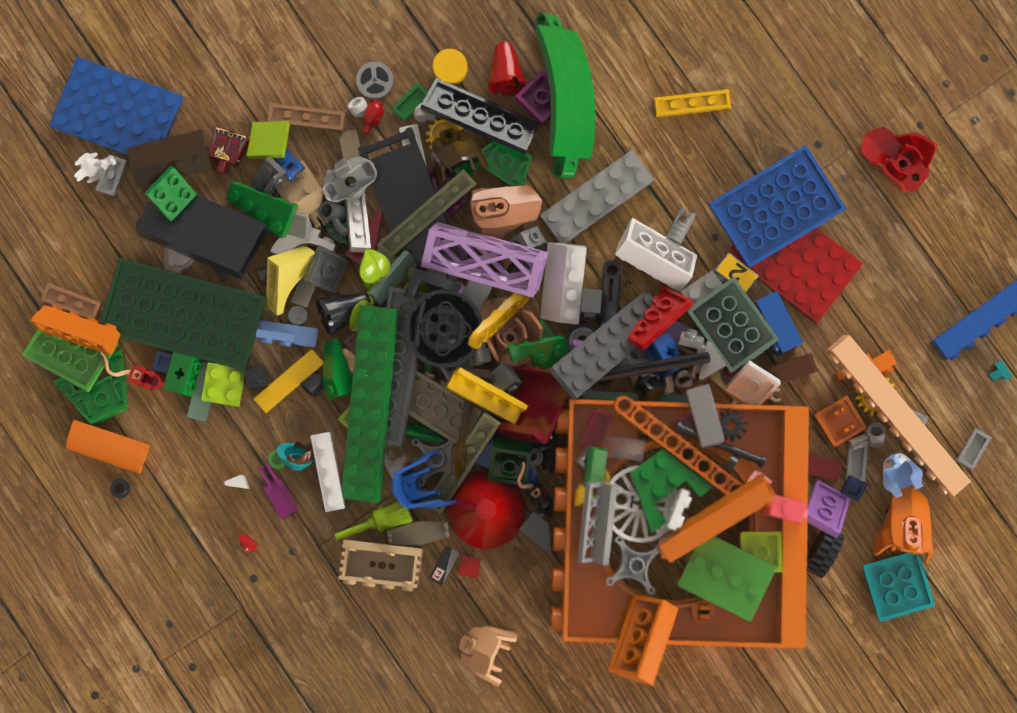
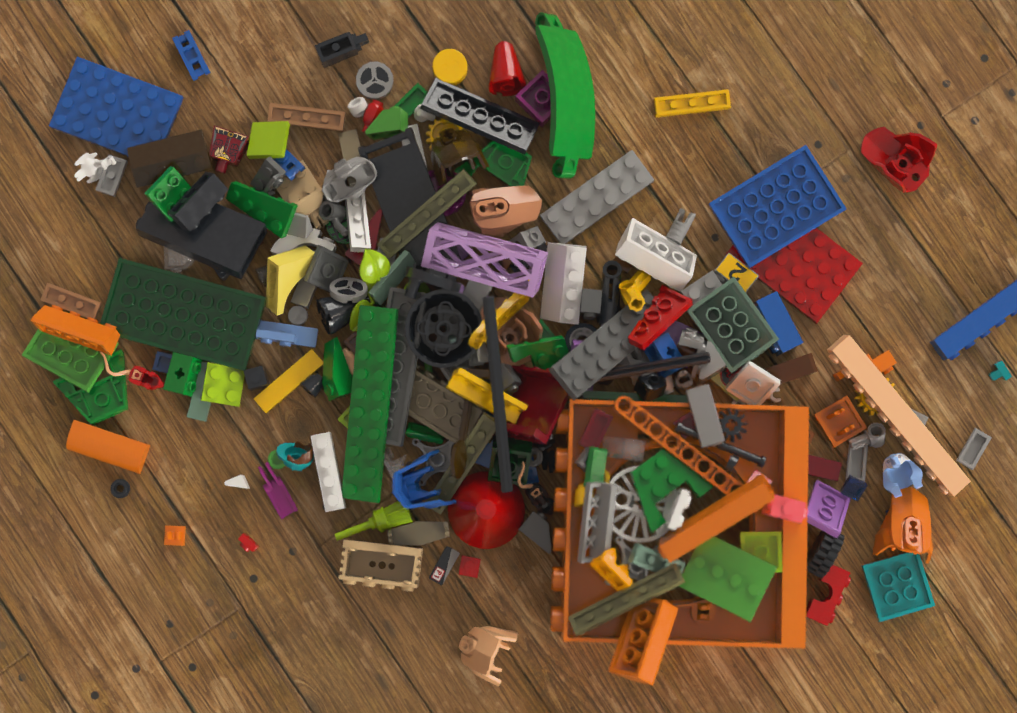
none -> orange tile [164,526,186,546]
none -> black brick [167,172,229,231]
none -> blue plate [172,30,211,81]
none -> black hinge [314,32,369,68]
none -> light grey tile [329,277,368,303]
none -> bright green slope [365,106,408,140]
none -> black axle [482,296,513,493]
none -> olive plate [568,563,685,636]
none -> light orange tile [590,548,633,592]
none -> yellow piece [619,270,651,312]
none -> sand green tile [628,543,686,574]
none -> red arch [806,565,851,626]

